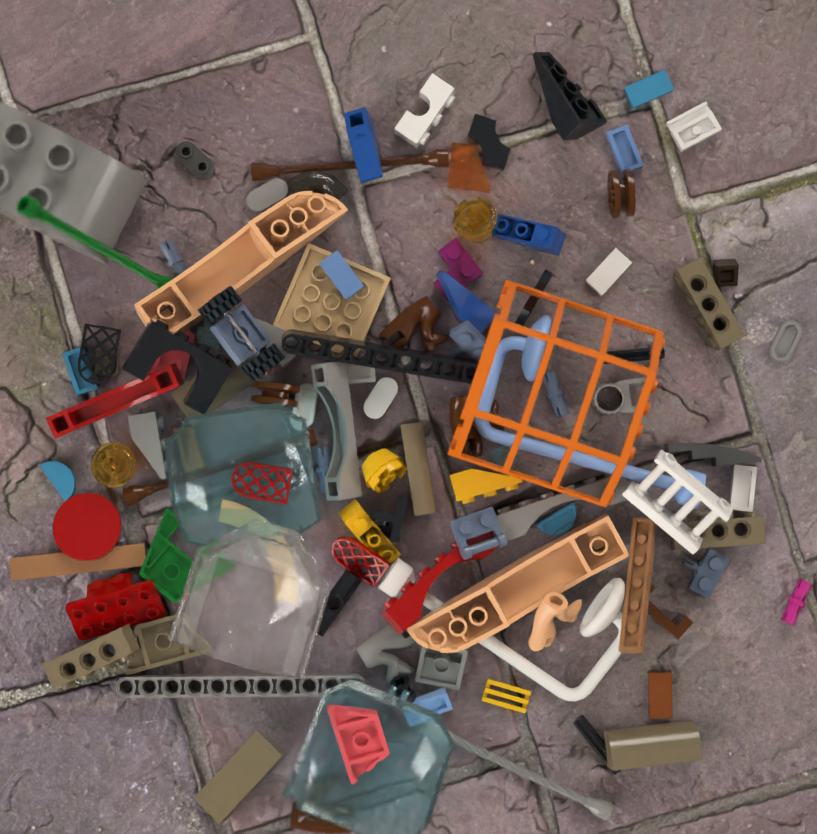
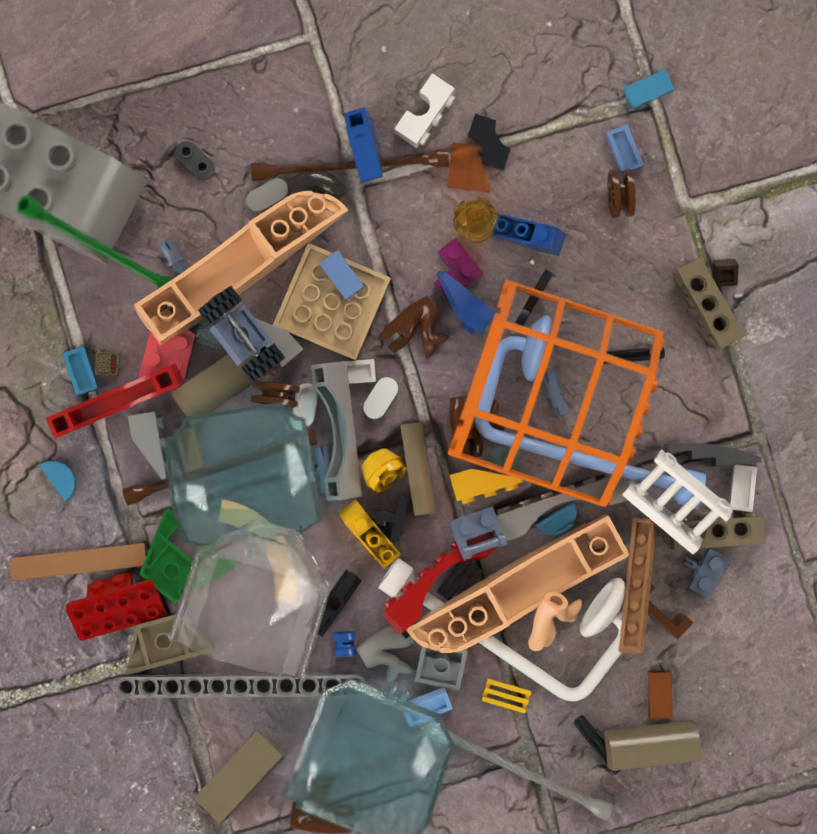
dark tan brick [42,624,140,690] -> none
red tile [53,493,122,561] -> none
black window [78,323,121,384] -> none
clear yellow cone [91,442,136,488] -> none
black arch [123,319,232,415] -> none
red window [231,462,293,505] -> none
black beam [282,329,478,384] -> none
coral wing [327,704,390,785] -> none
red window [331,536,391,587] -> none
black bush [390,675,416,706] -> none
sand blue plate [449,320,487,363] -> none
black wedge [532,52,607,140] -> none
white tile [585,248,632,296] -> none
light grey piece [593,377,651,417] -> none
white plate [665,101,722,152] -> none
light grey tile [768,320,802,363] -> none
dark pink pin [780,578,813,626] -> none
none -> blue wheel [333,631,357,657]
none -> black tile [437,560,483,601]

